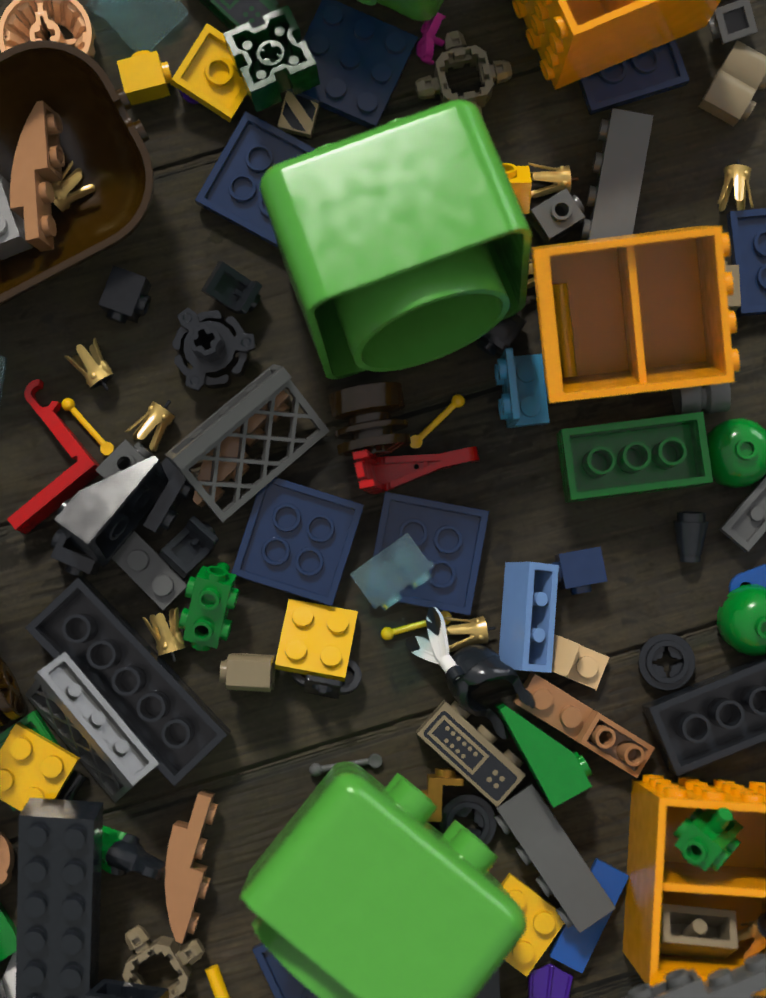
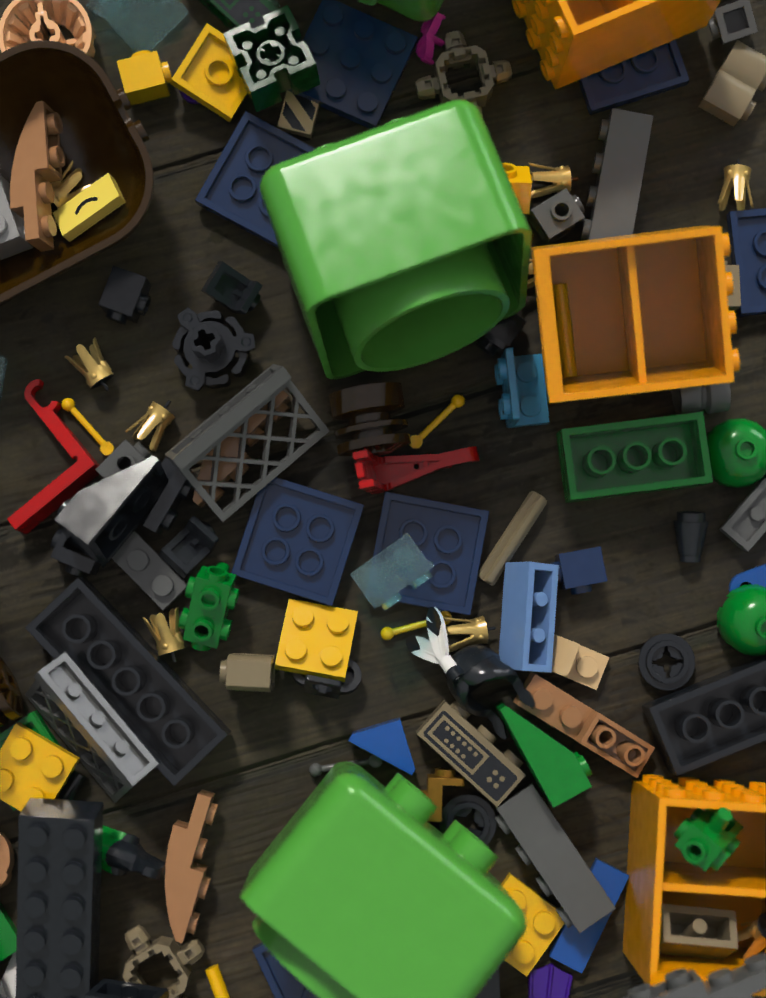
none -> light yellow tile [52,173,126,242]
none -> blue slope [348,717,415,775]
none -> dark tan axle [478,491,547,586]

